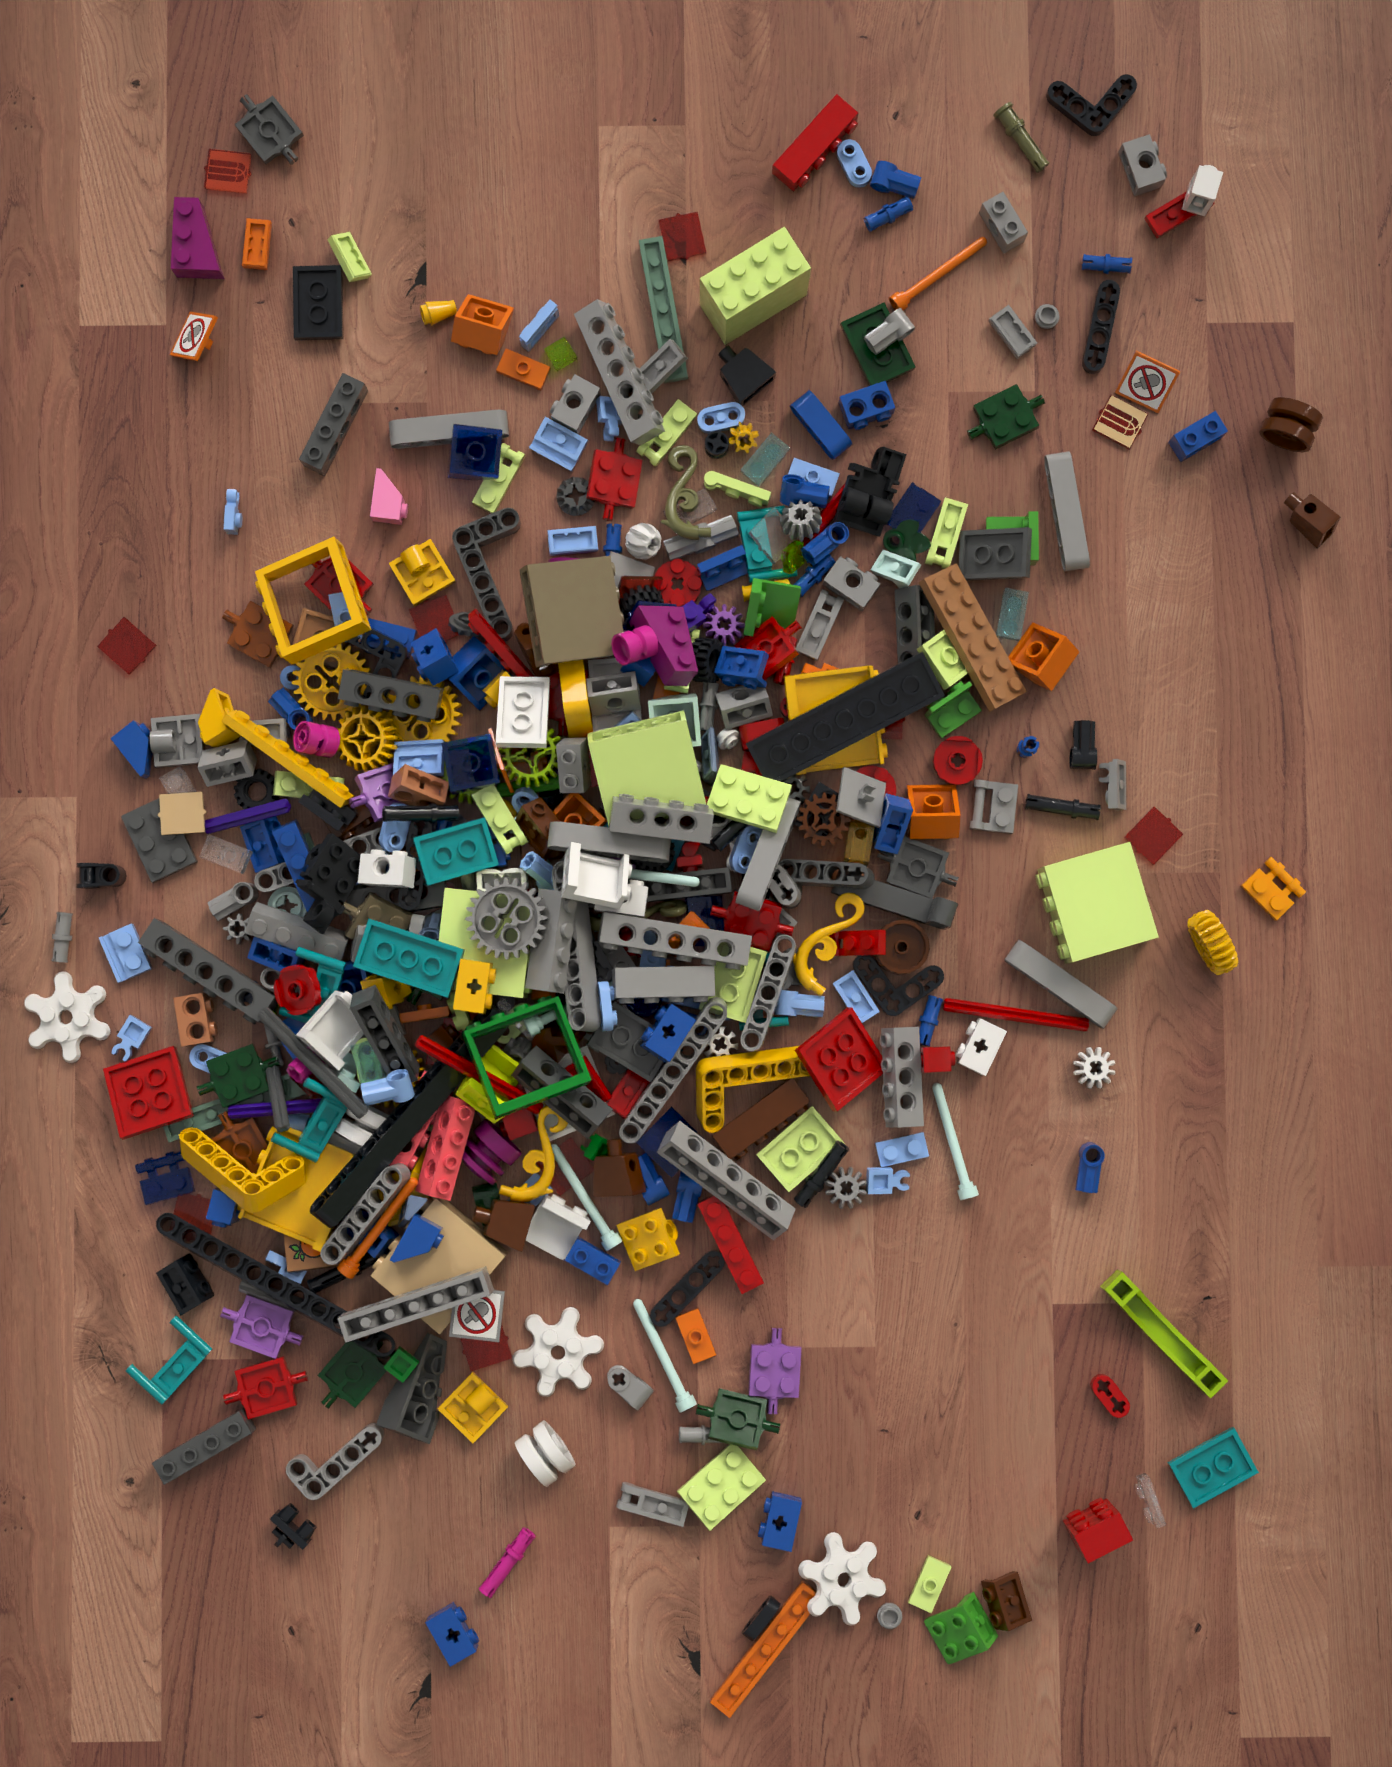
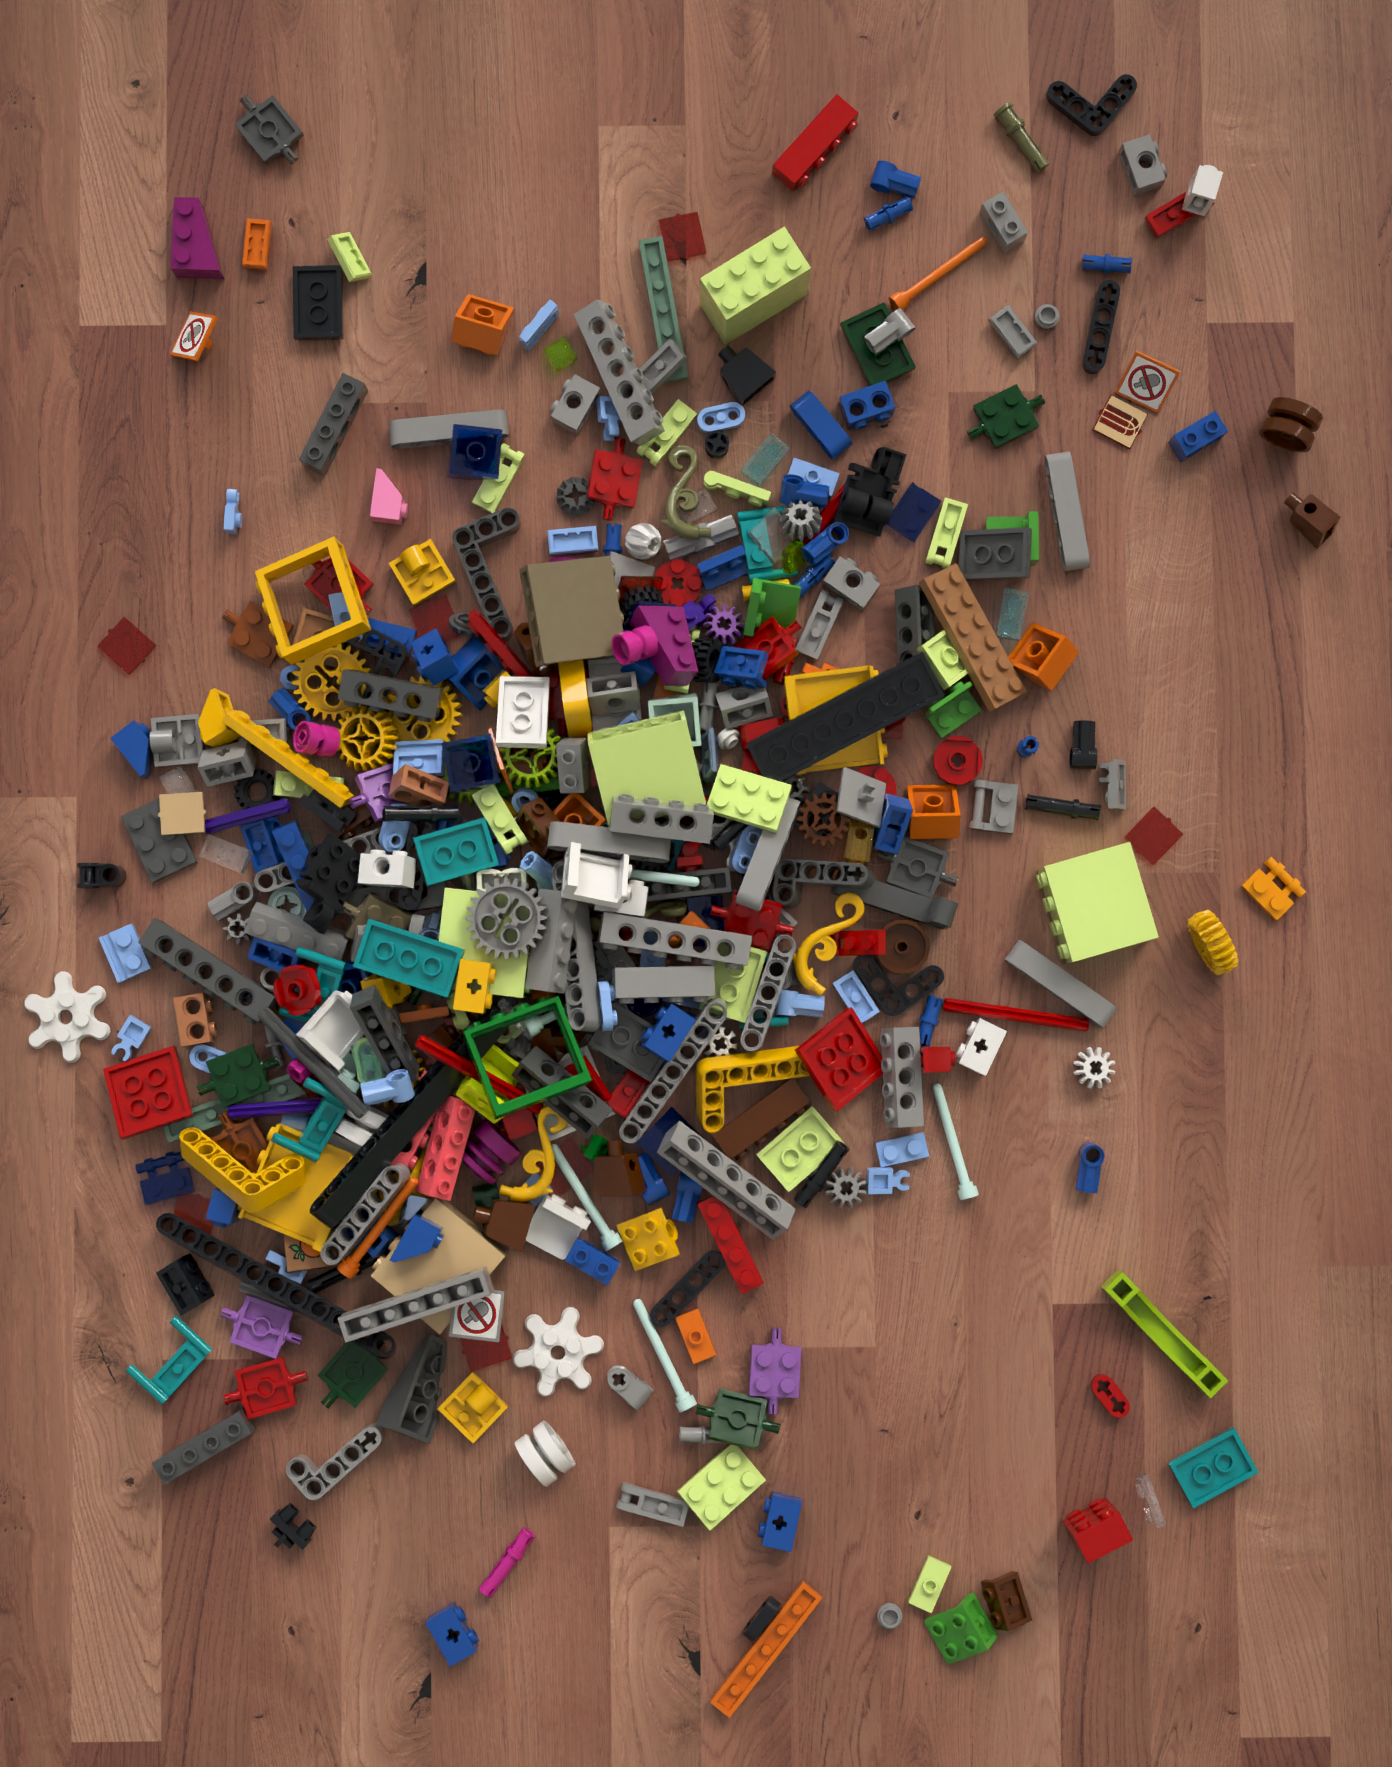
light grey pin [51,912,73,963] -> none
clear red piece [204,149,251,194] -> none
dark grey axle [266,1066,290,1132] -> none
green tile [383,1346,419,1383] -> none
yellow cone [420,300,457,326] -> none
orange plate [496,348,551,391] -> none
light blue plate [529,417,589,472] -> none
yellow gear [728,422,759,453] -> none
light grey beam [769,865,801,907] -> none
white plate [798,1532,886,1626] -> none
light blue plate [837,139,872,188] -> none
light aqua slope [871,550,921,589] -> none
dark green plate [883,519,931,562] -> none

